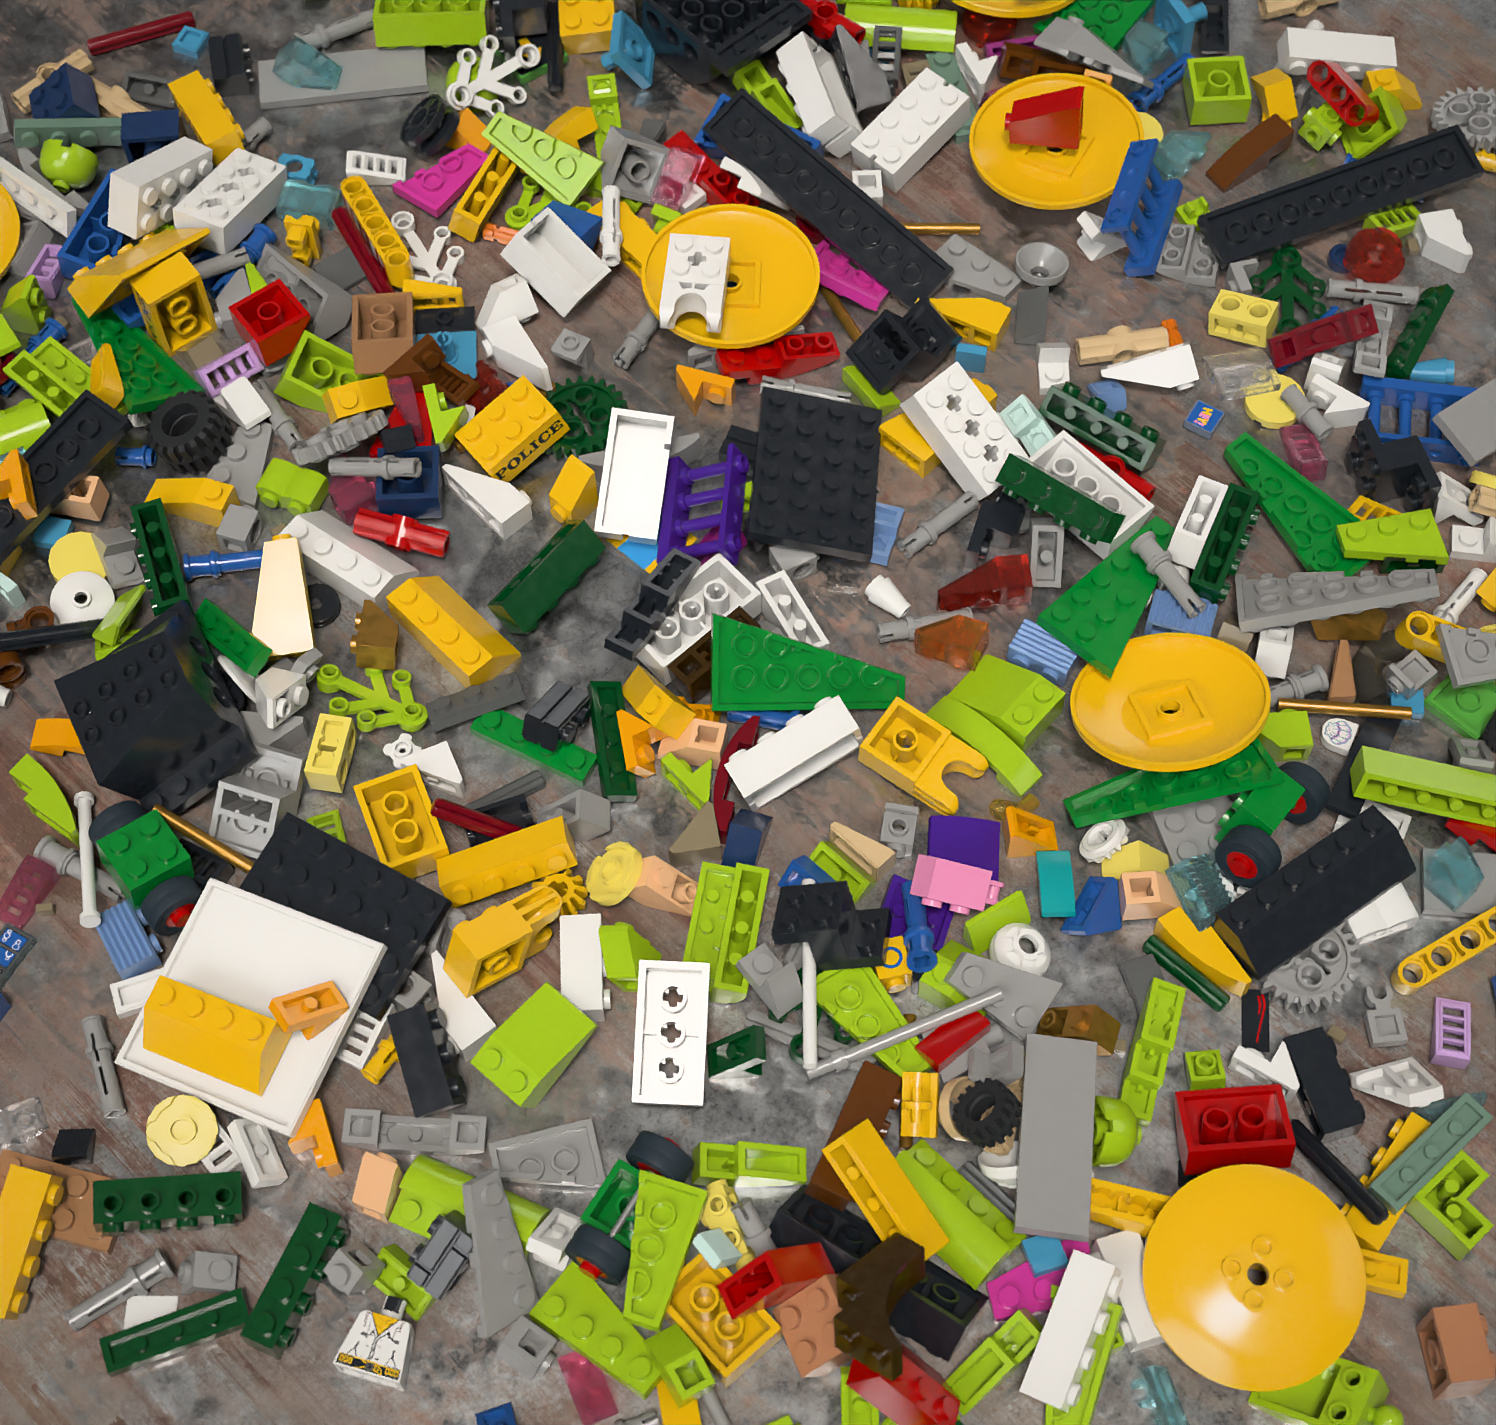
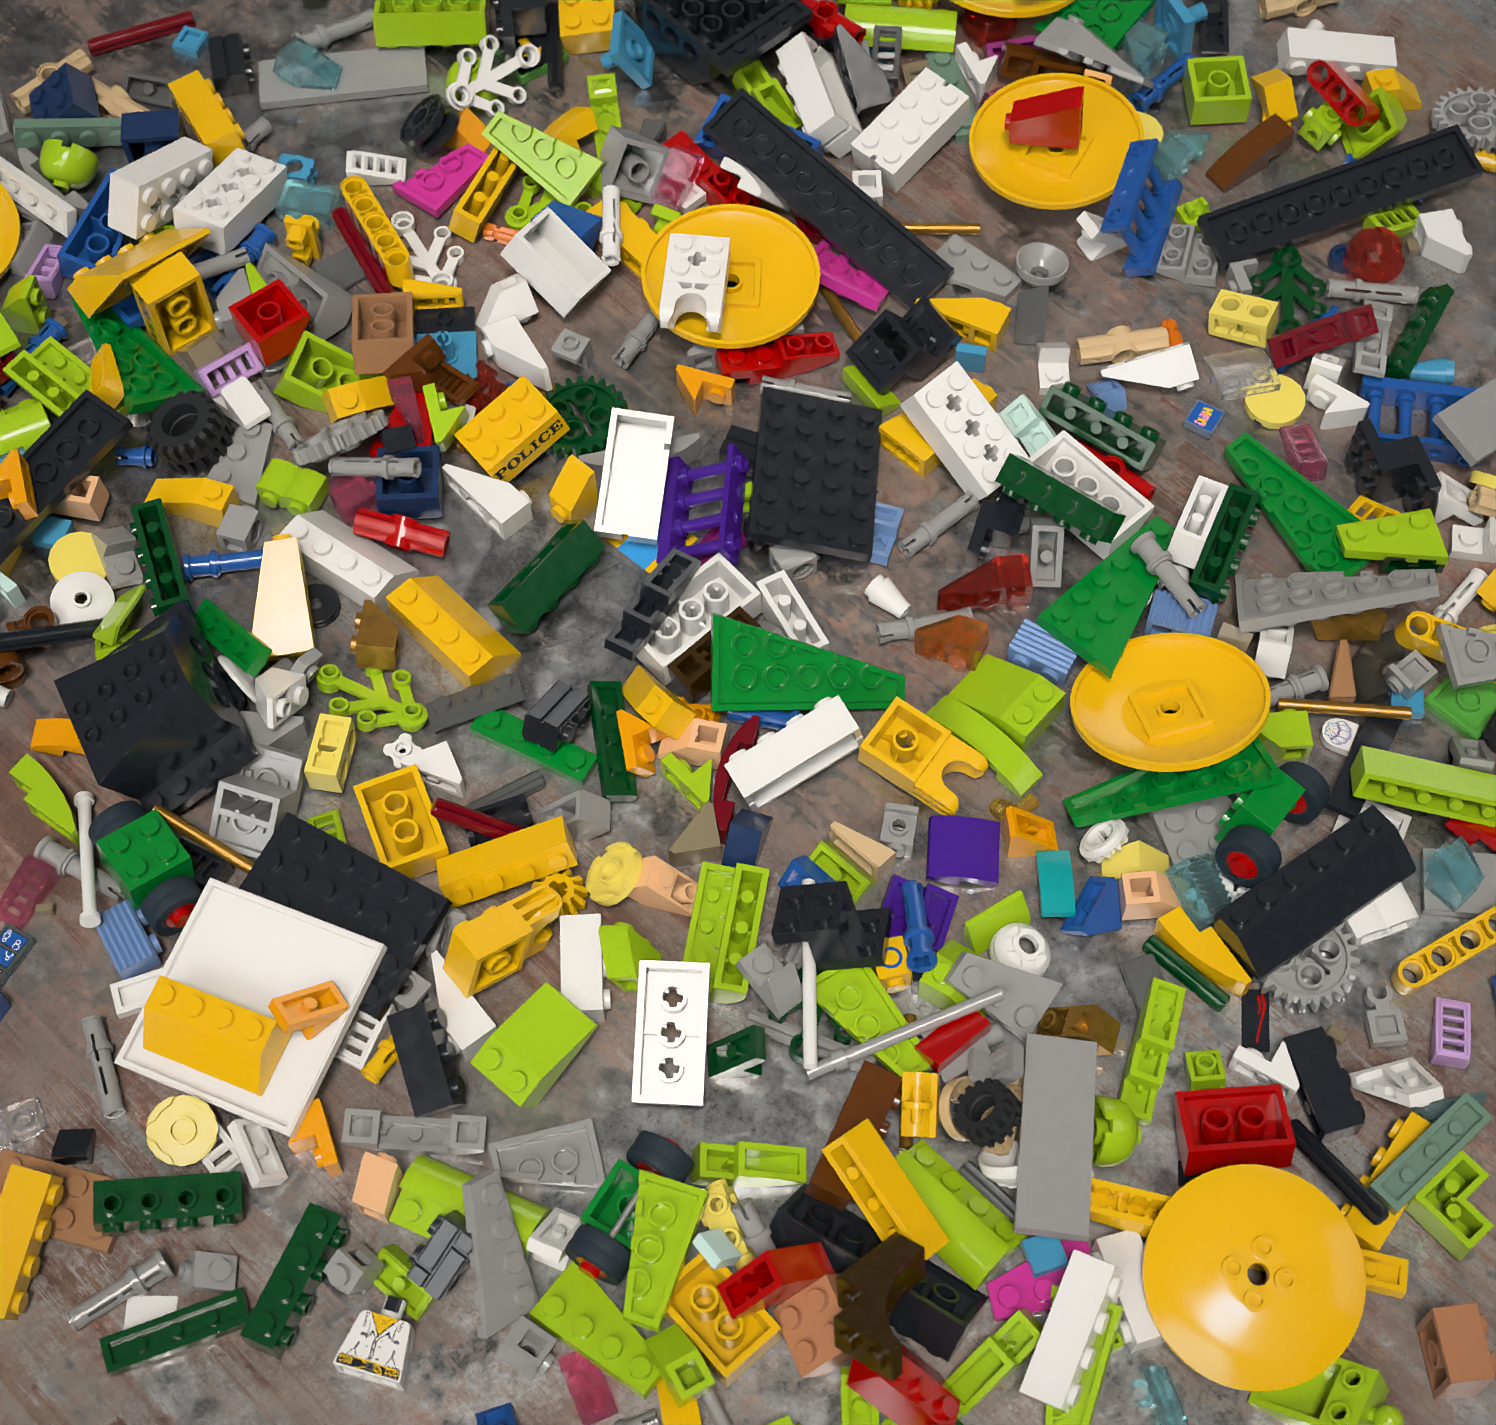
bright pink brick [910,854,1005,915] -> none
light grey pin [1280,384,1334,441] -> none

